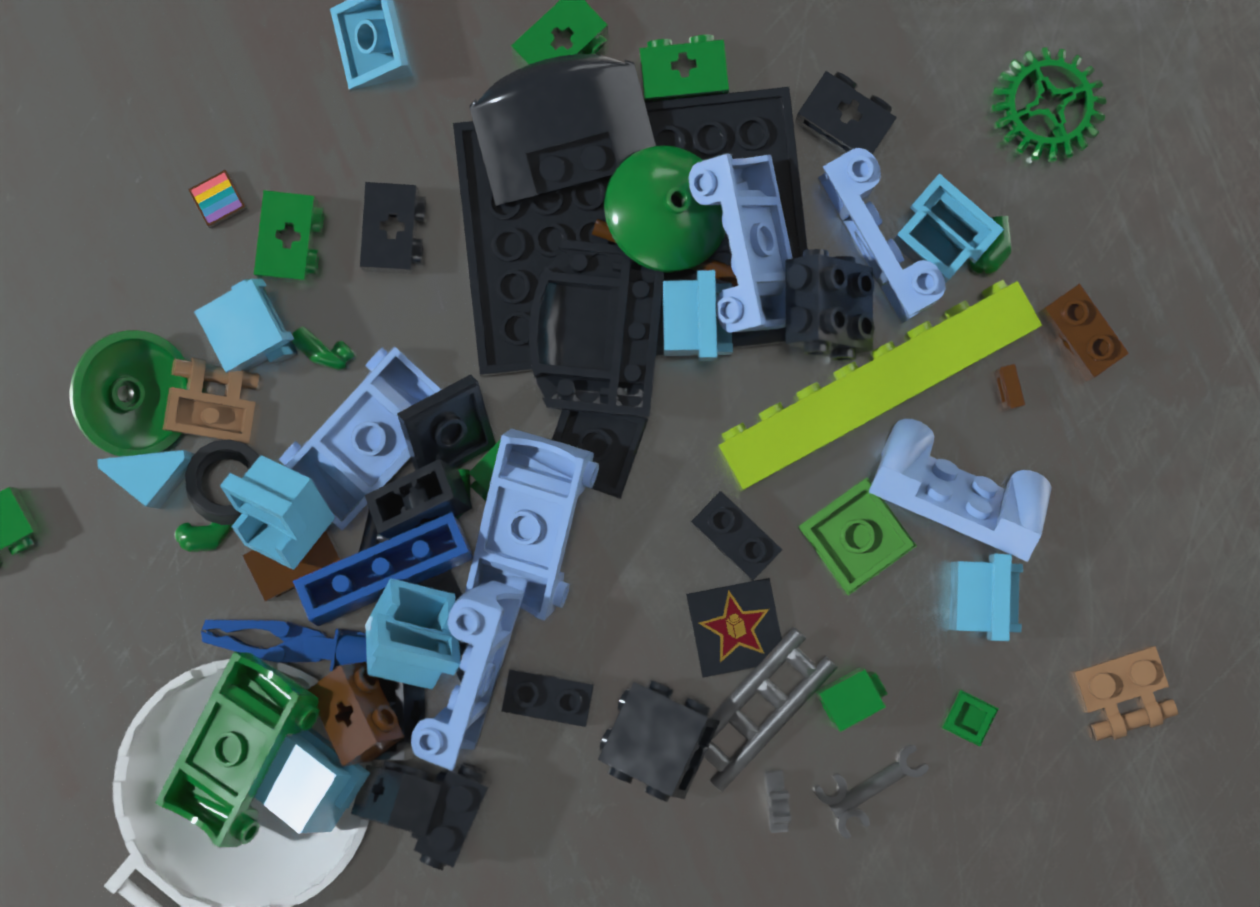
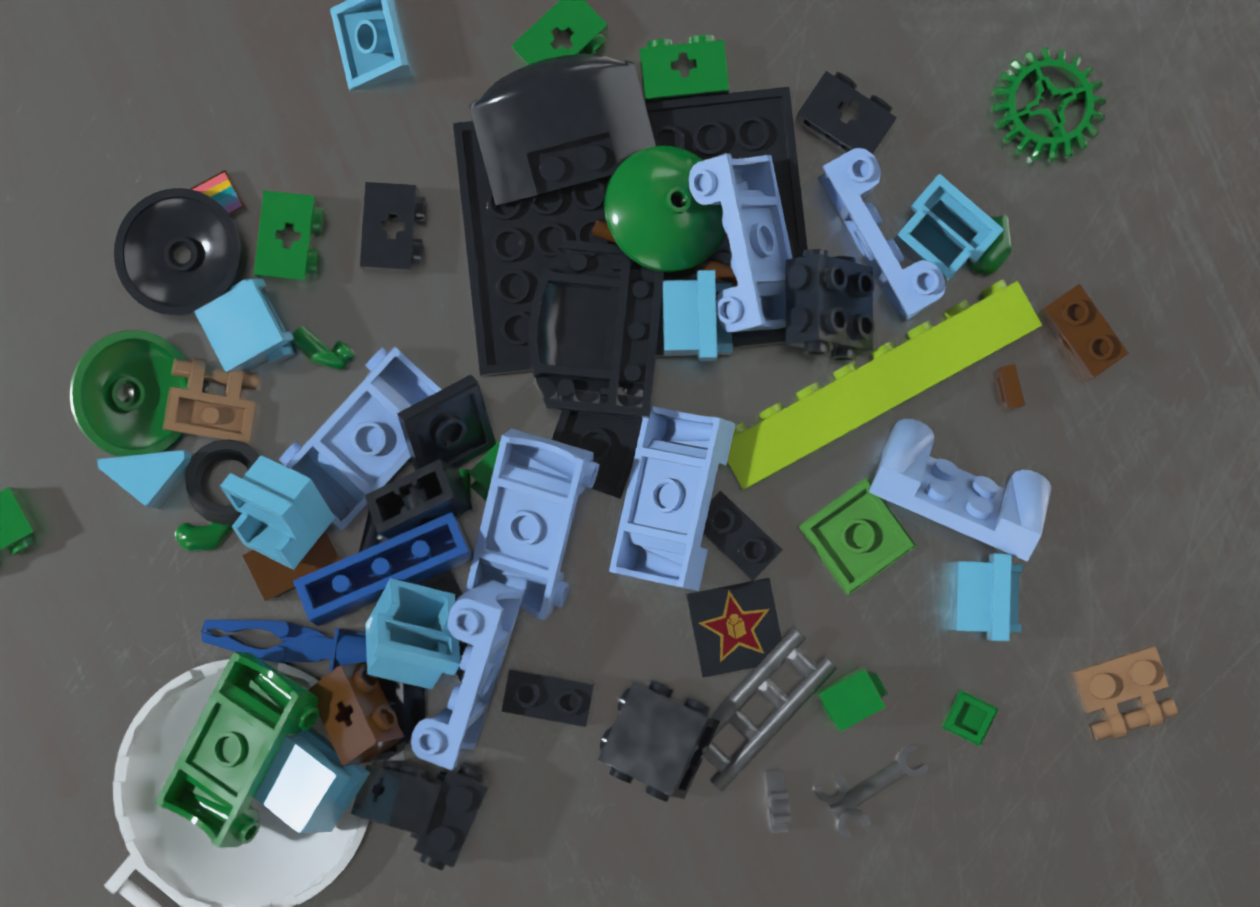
none -> black dish [114,188,242,316]
none -> light blue piece [609,405,736,591]

